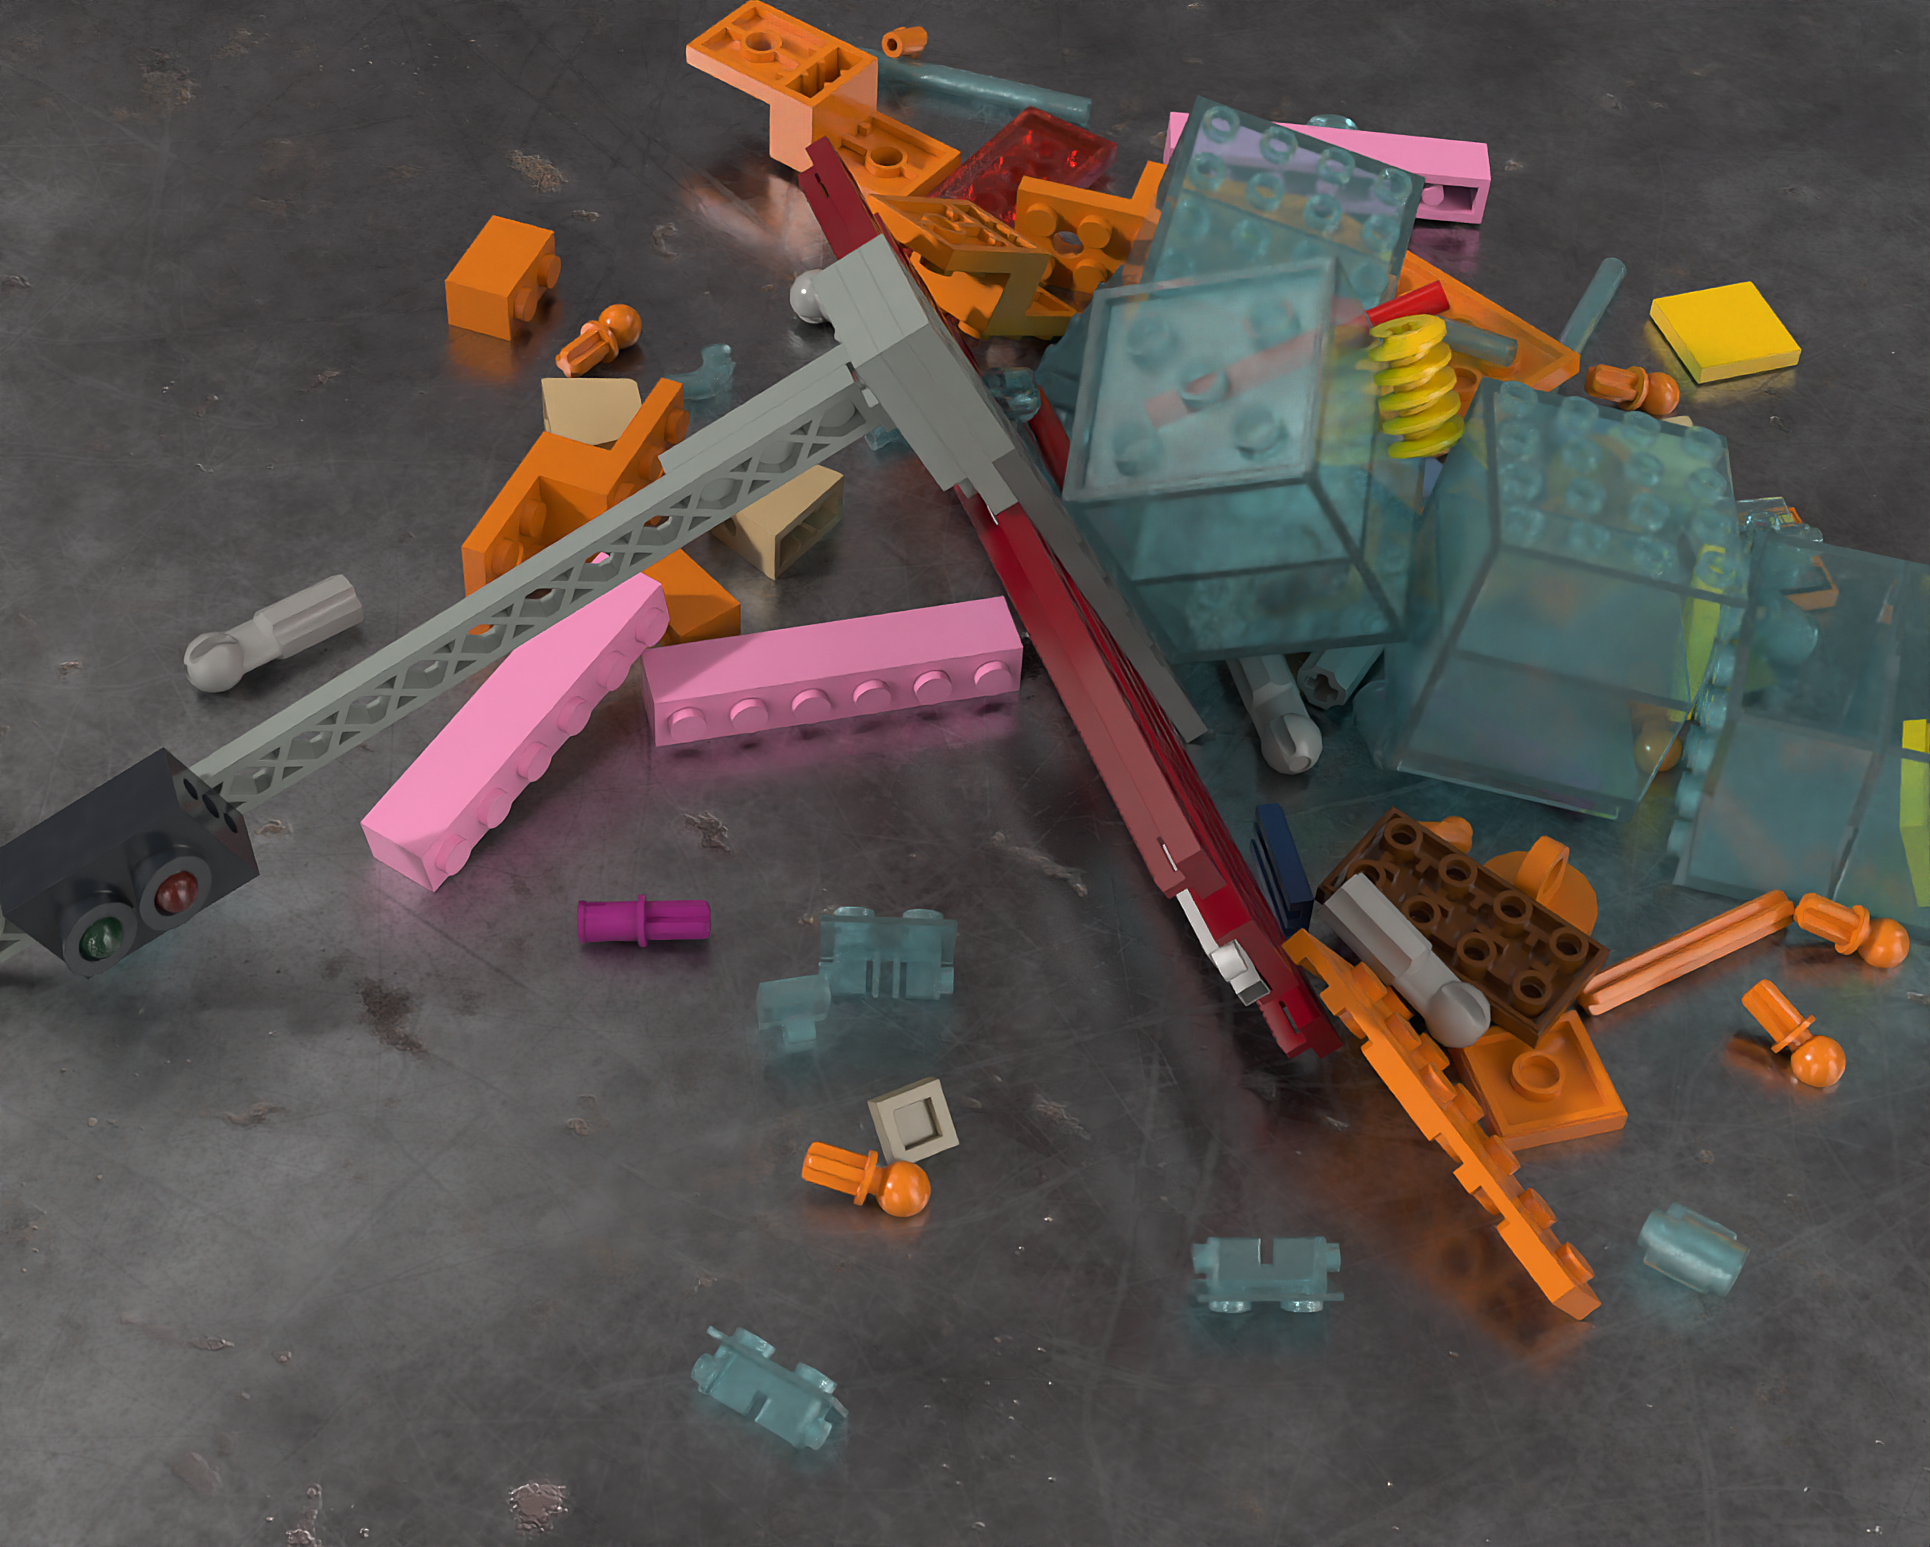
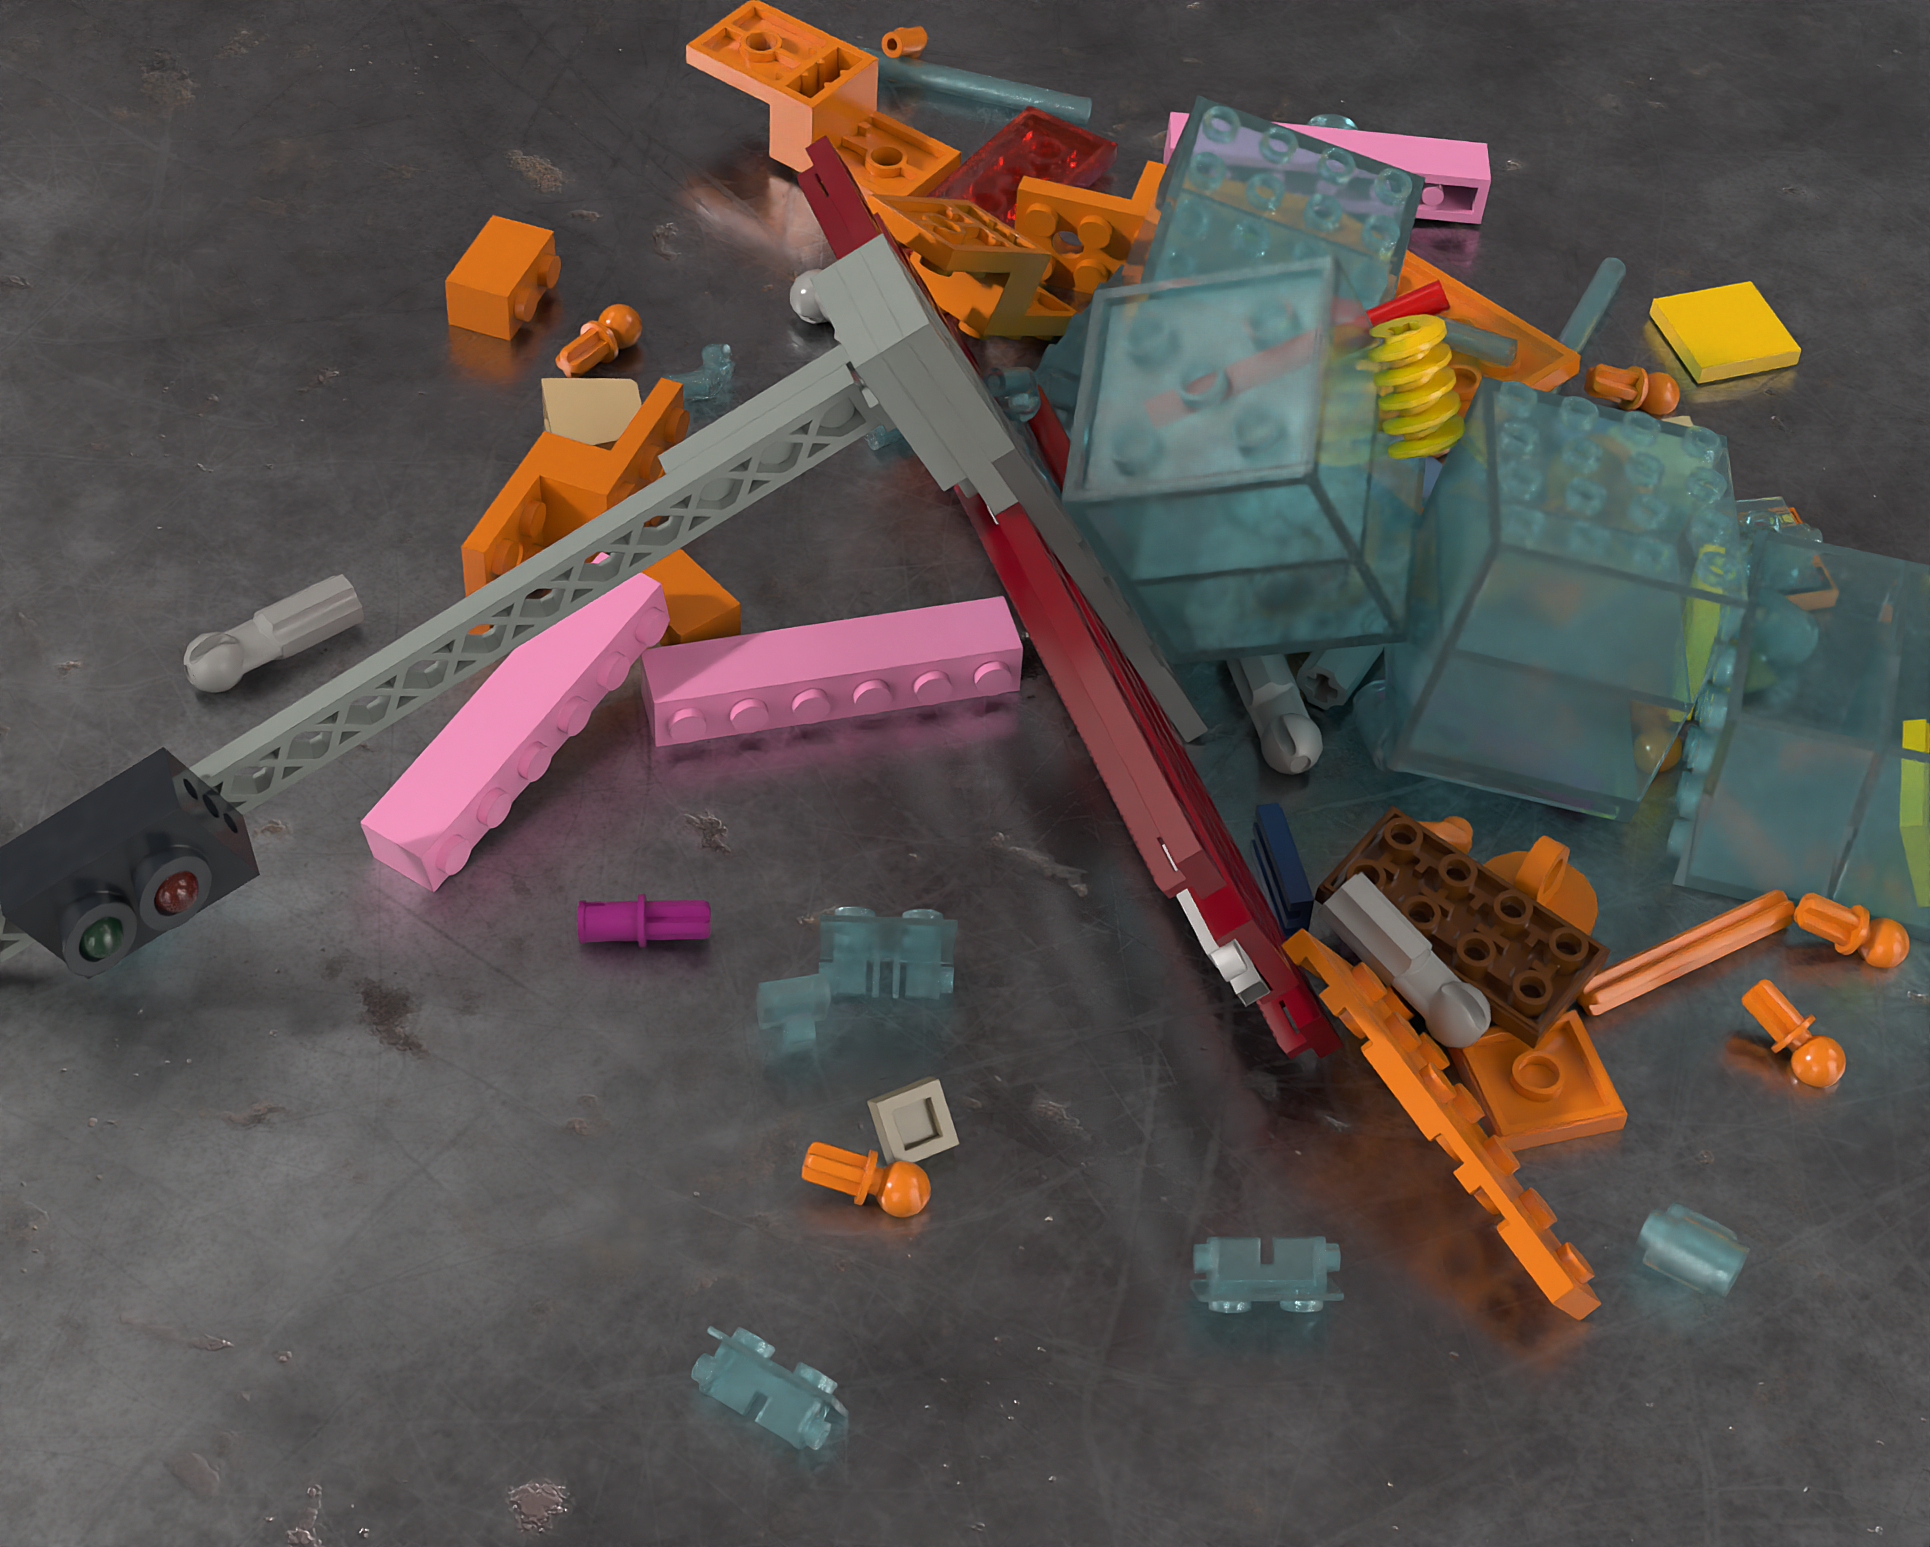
tan torso [710,464,844,580] -> none

